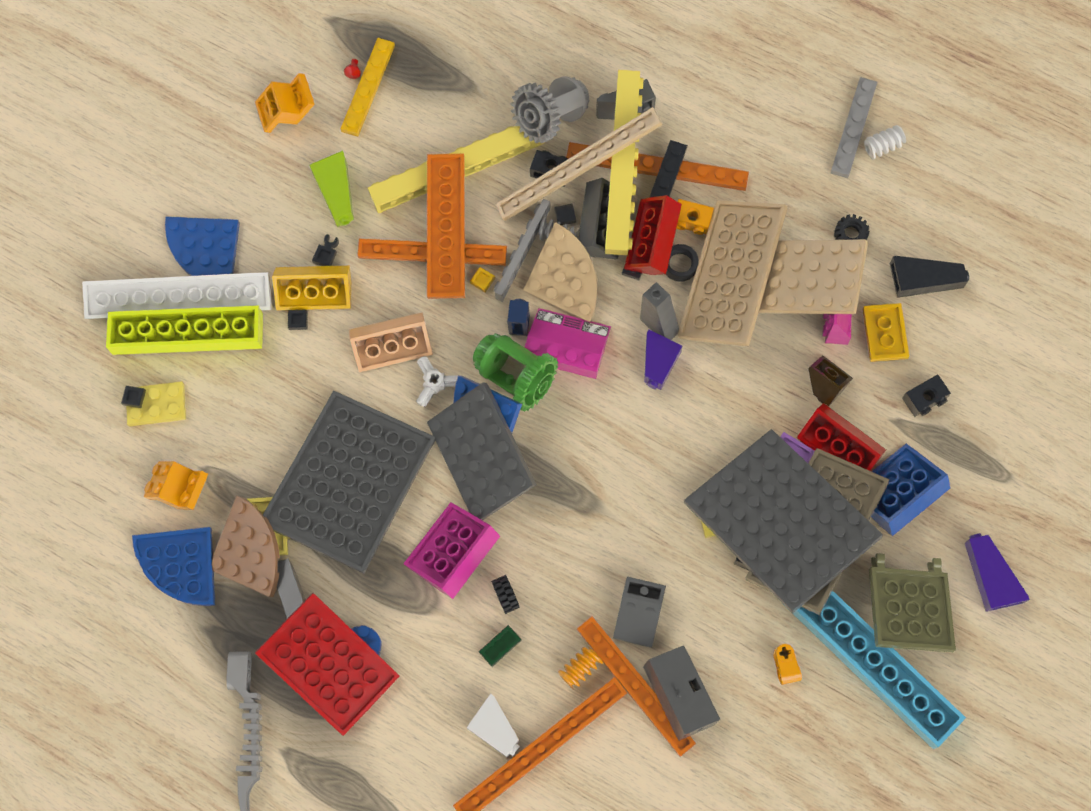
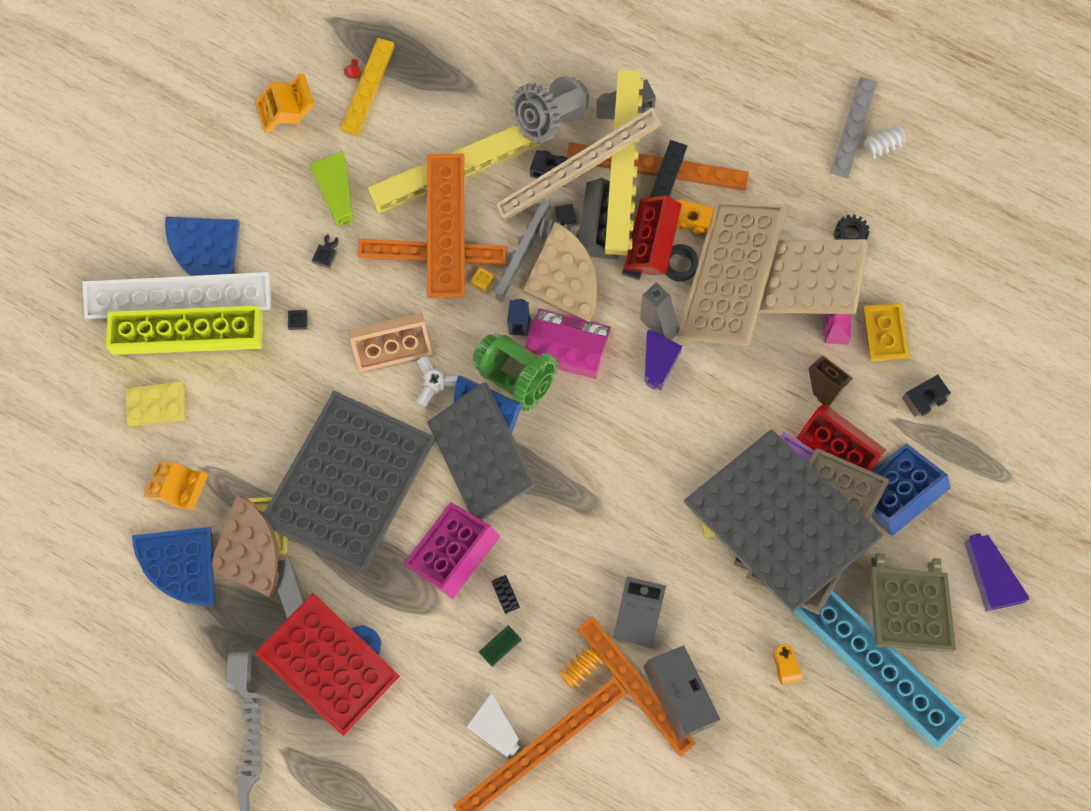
black tile [121,386,146,408] -> none
yellow slope [272,265,352,310] -> none
black slope [889,256,969,298] -> none

